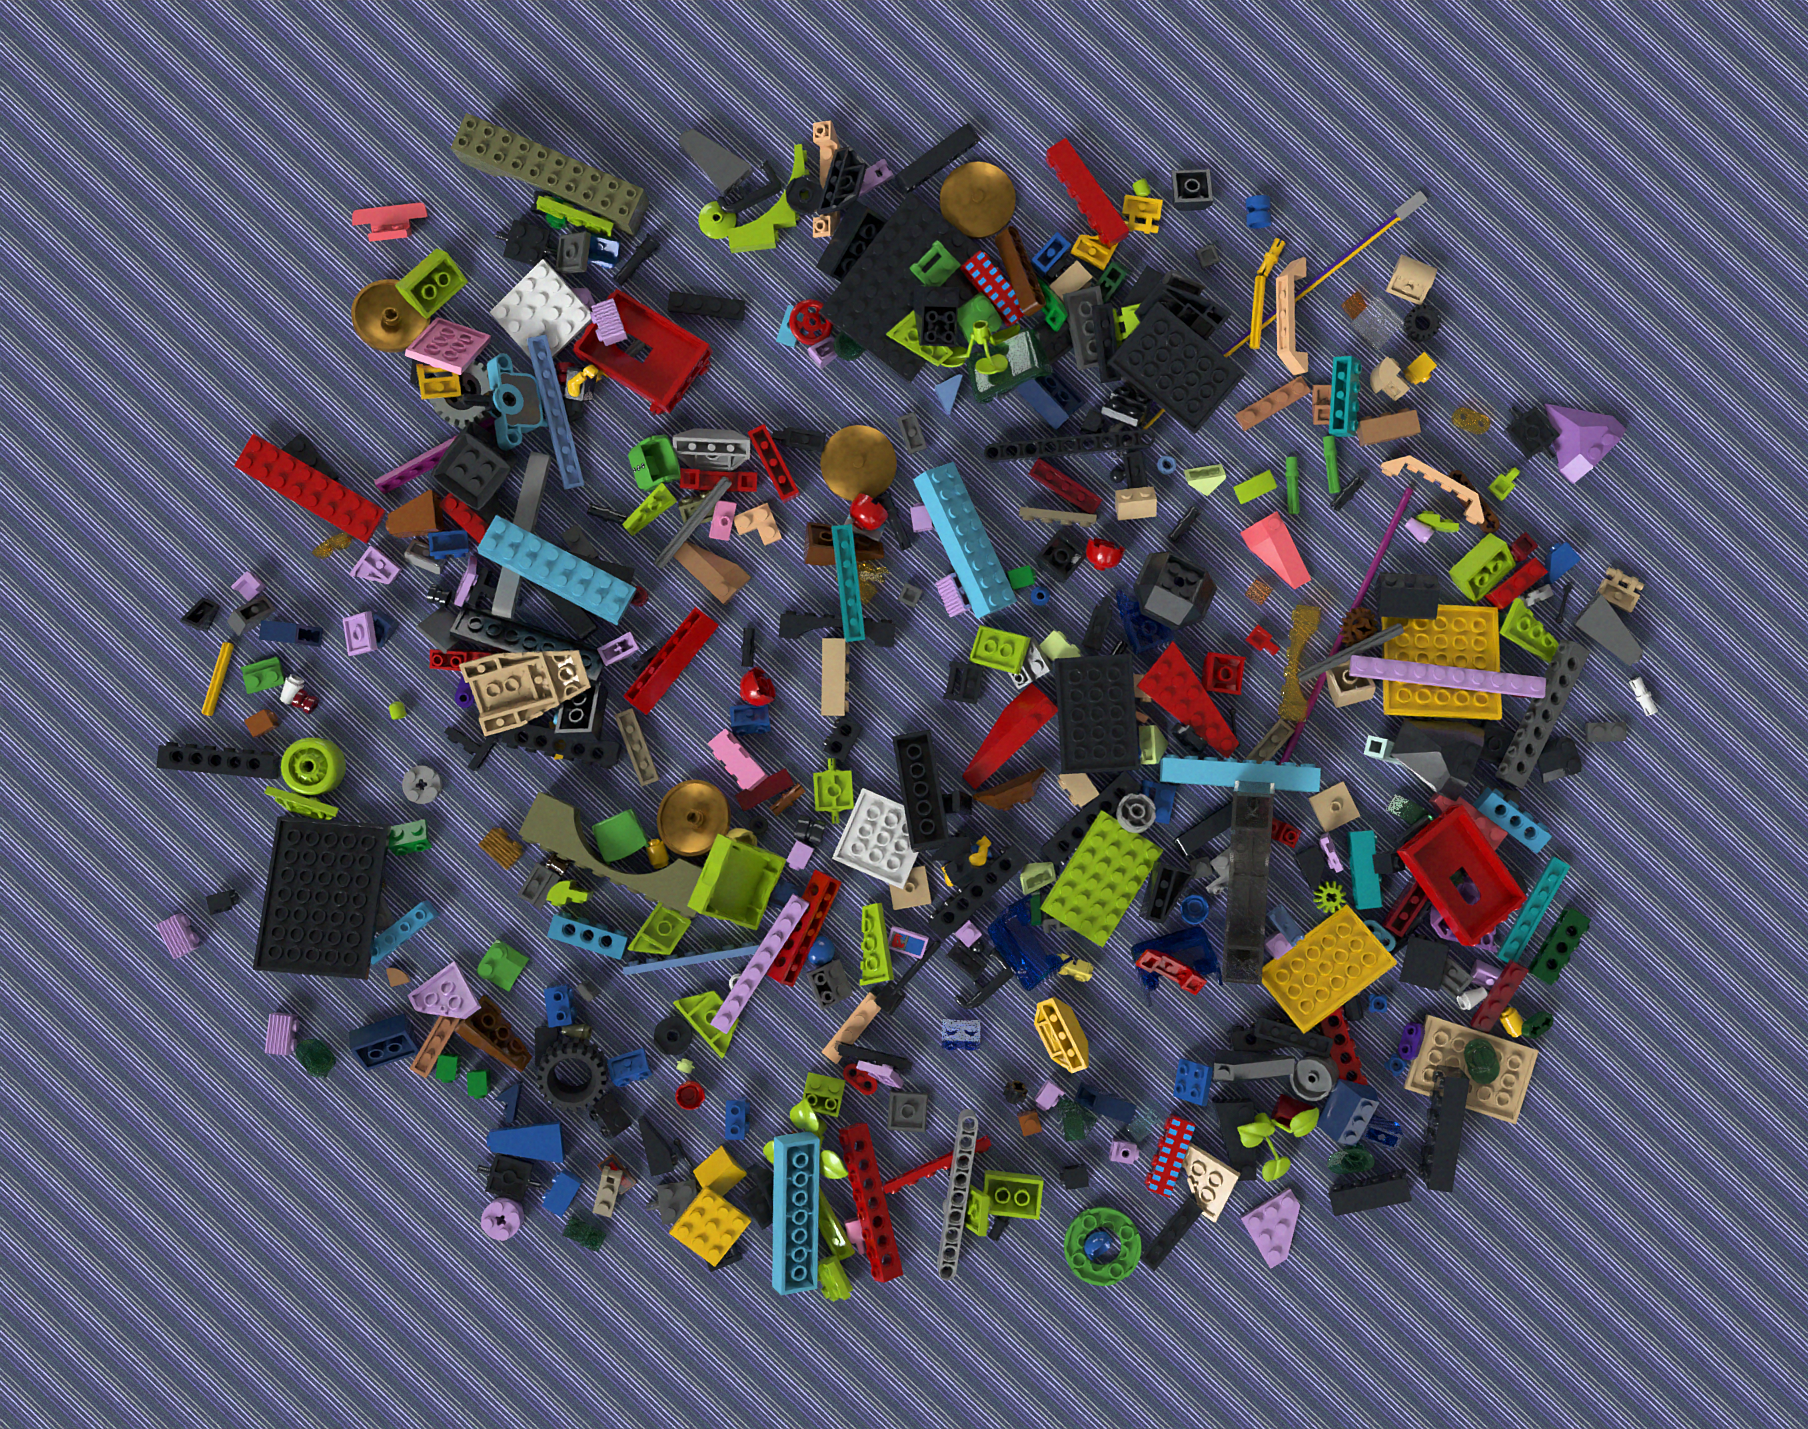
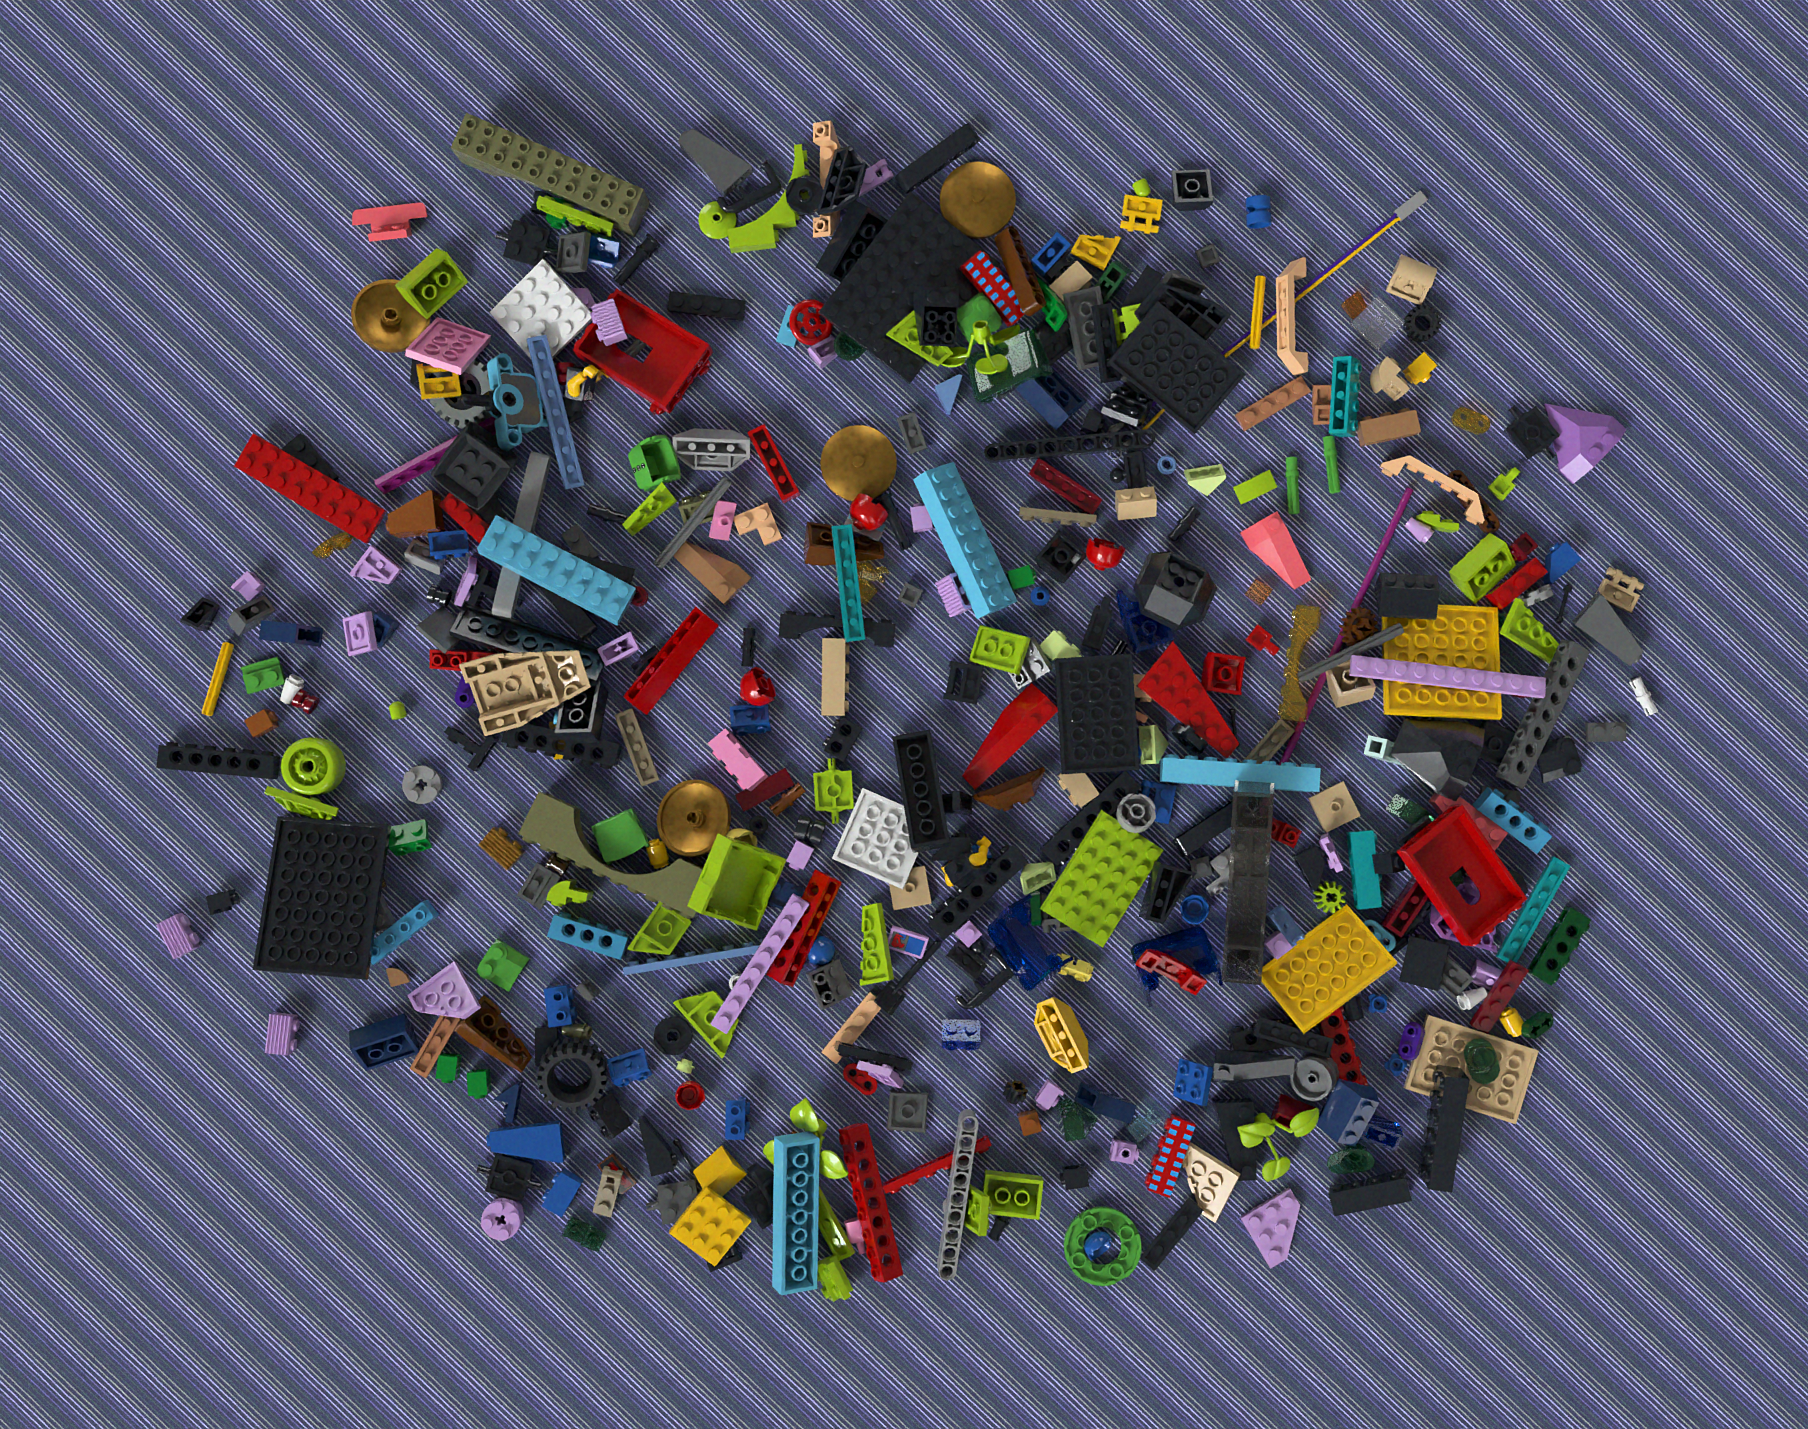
clear green piece [295,1039,336,1079] -> none
red slope [680,468,757,492] -> none
black hinge [772,427,826,453] -> none
lime brick [802,1072,846,1118] -> none
bright green plate [910,240,961,286] -> none
red brick [1045,138,1129,248] -> none
yellow pin [1257,238,1286,278] -> none
black pin [1330,475,1365,512] -> none

